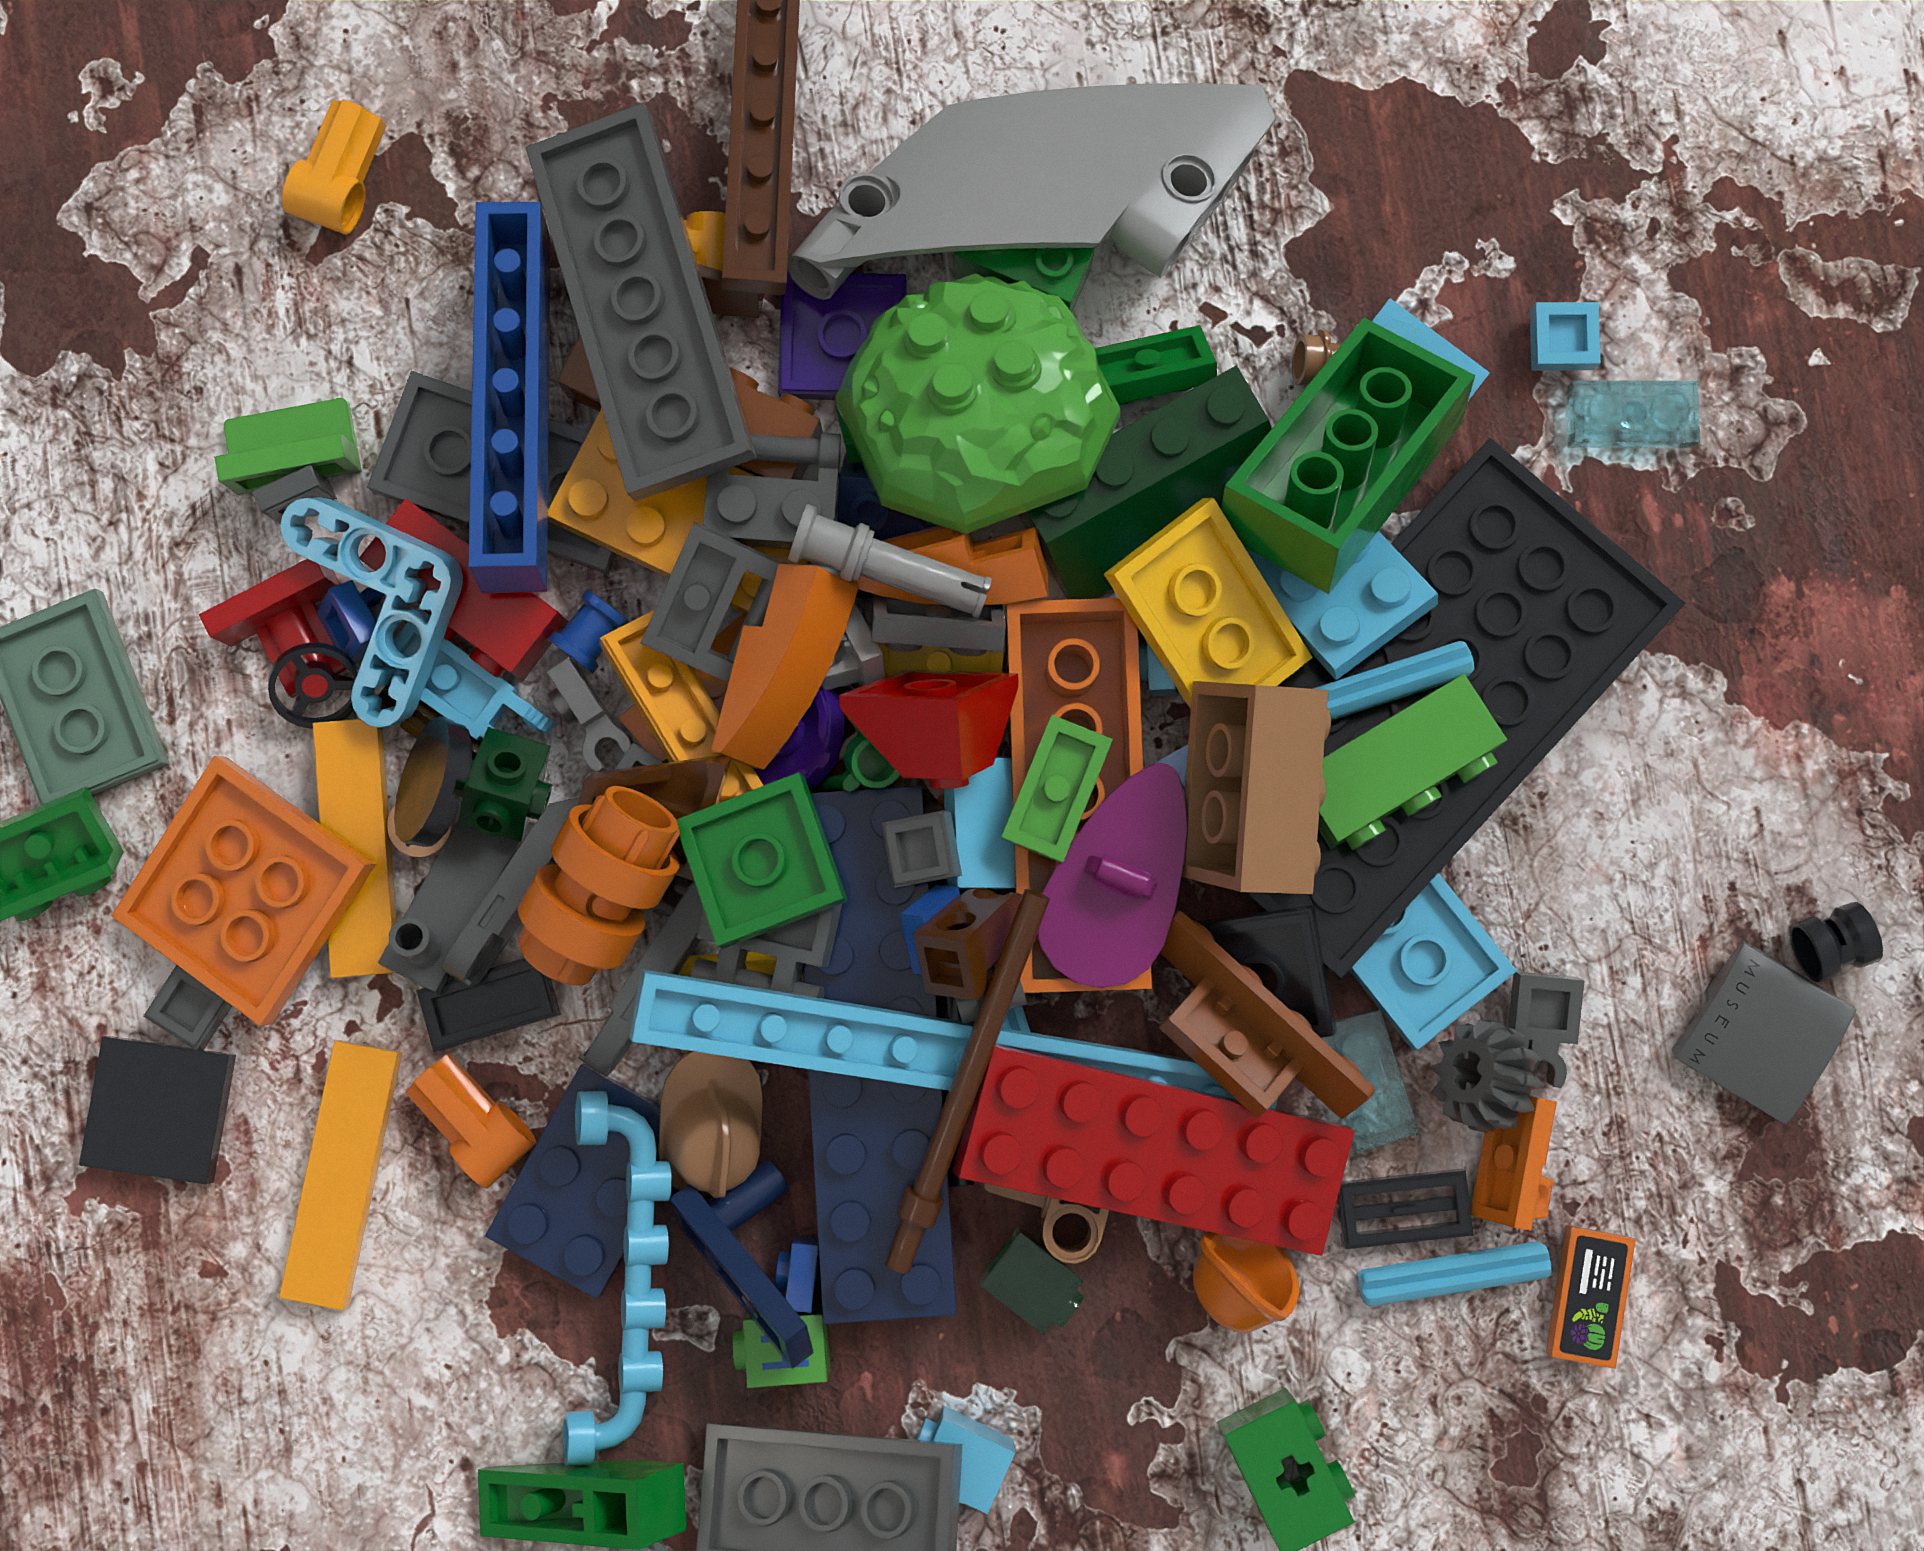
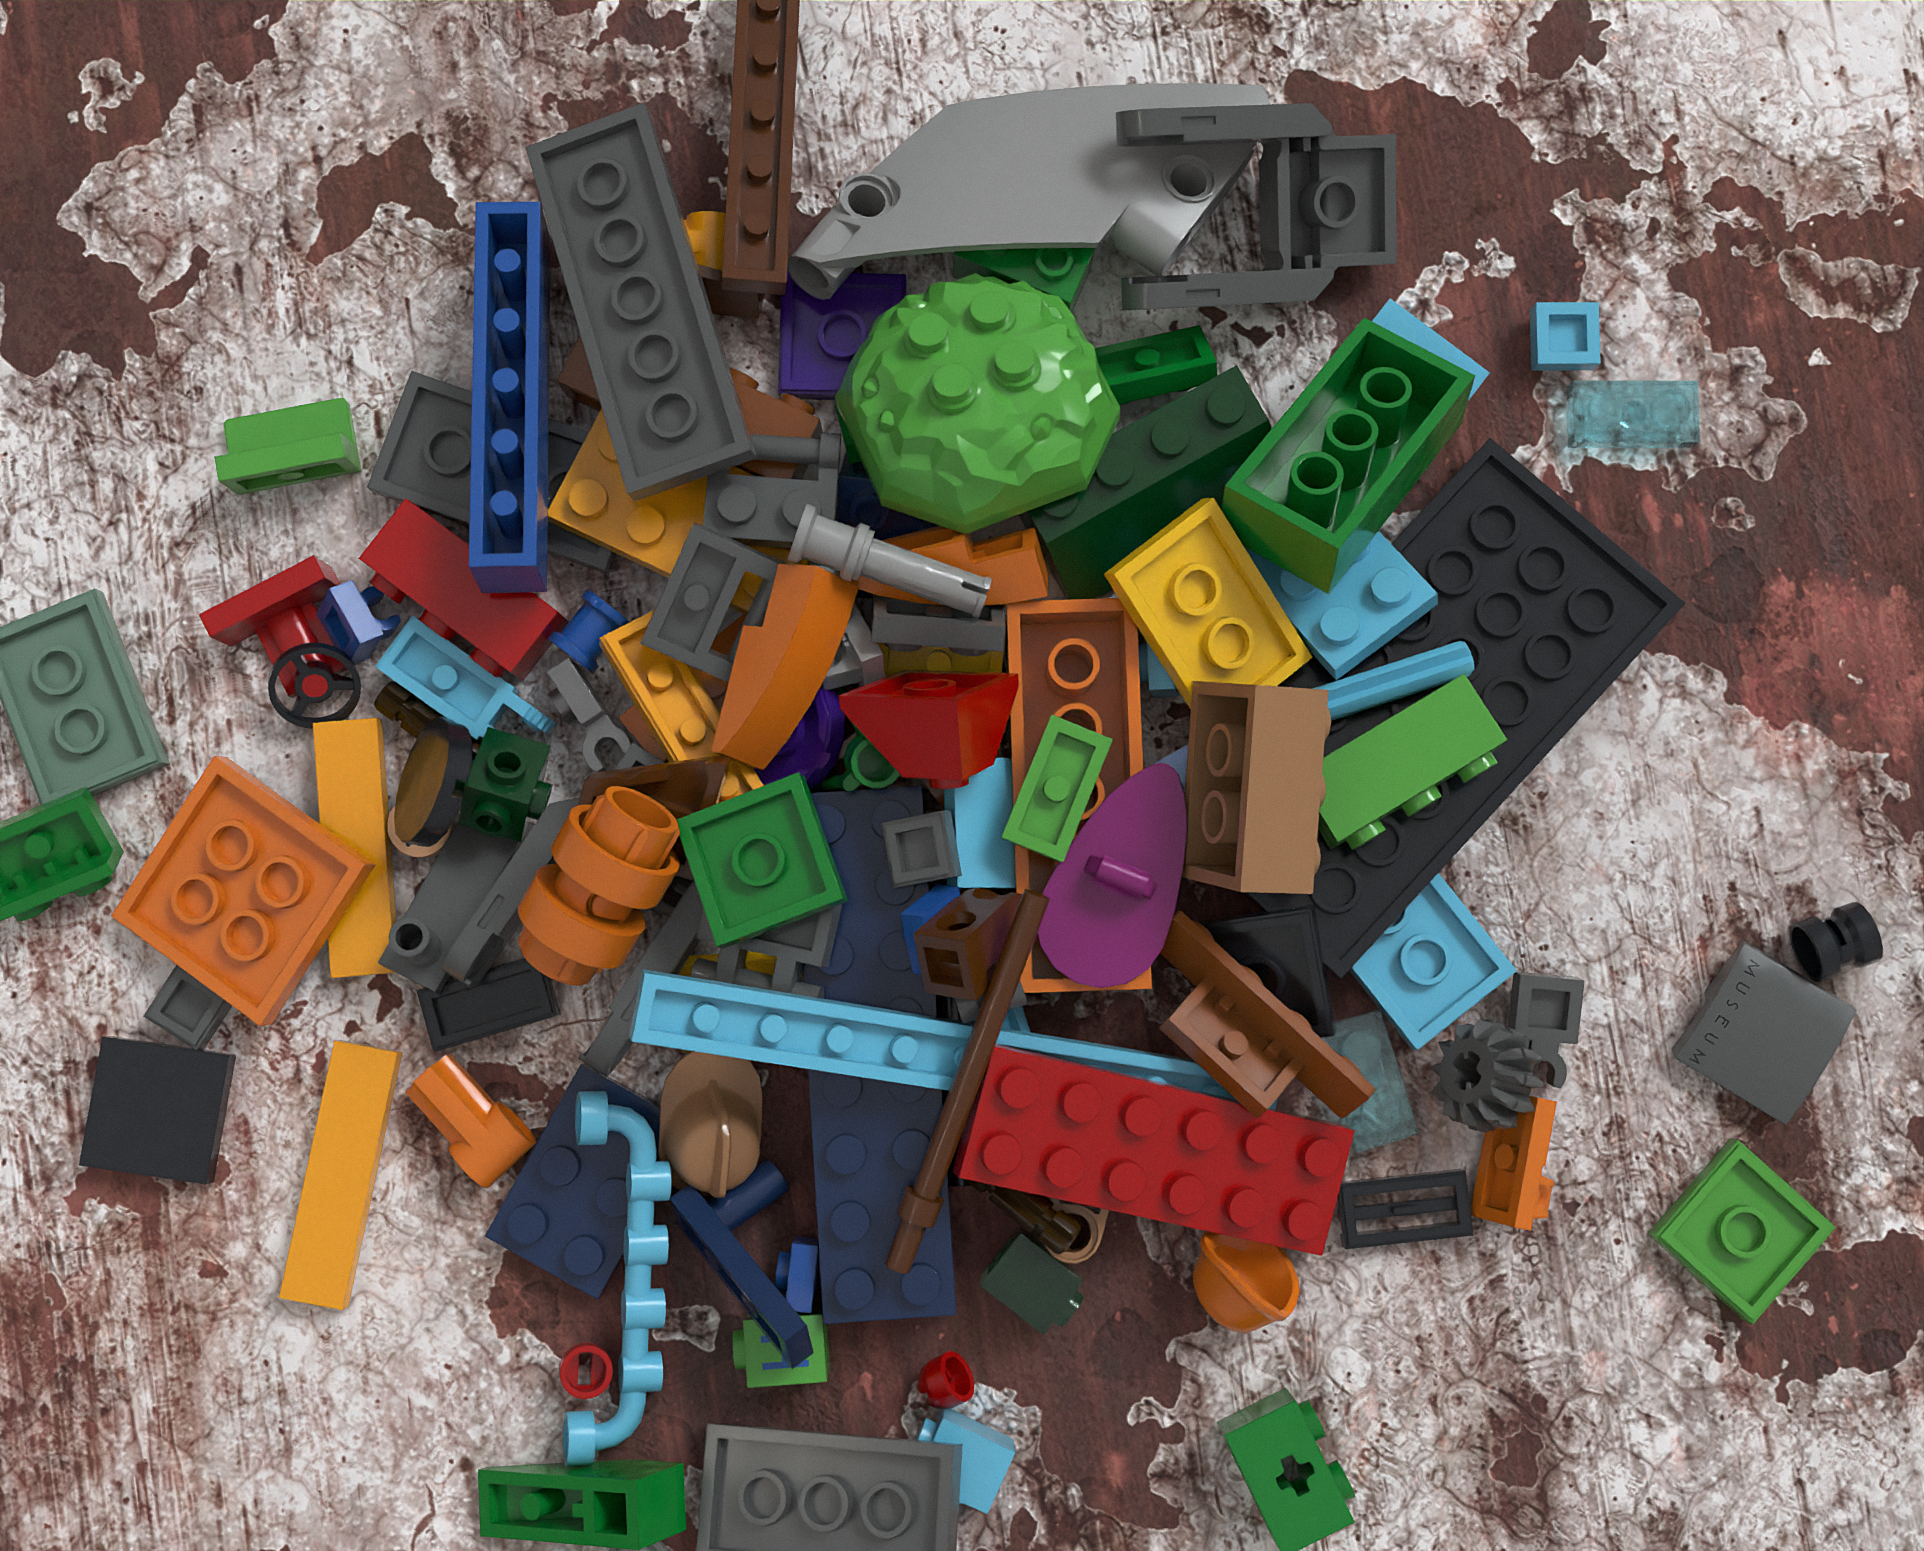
dark grey tile [252,465,337,524] -> none
medium azure beam [280,497,463,728] -> none
light orange piece [282,99,387,235] -> none
medium nougat plate [1292,329,1340,386] -> none
medium azure axle [1358,1241,1551,1307] -> none
tile [1546,1225,1636,1369] -> none
none -> red hinge [559,1342,613,1399]
none -> red hinge [917,1351,974,1410]
none -> dark brown axle [964,1179,1081,1254]
none -> dark grey plate [1116,103,1397,310]
none -> bright green tile [1648,1138,1836,1325]

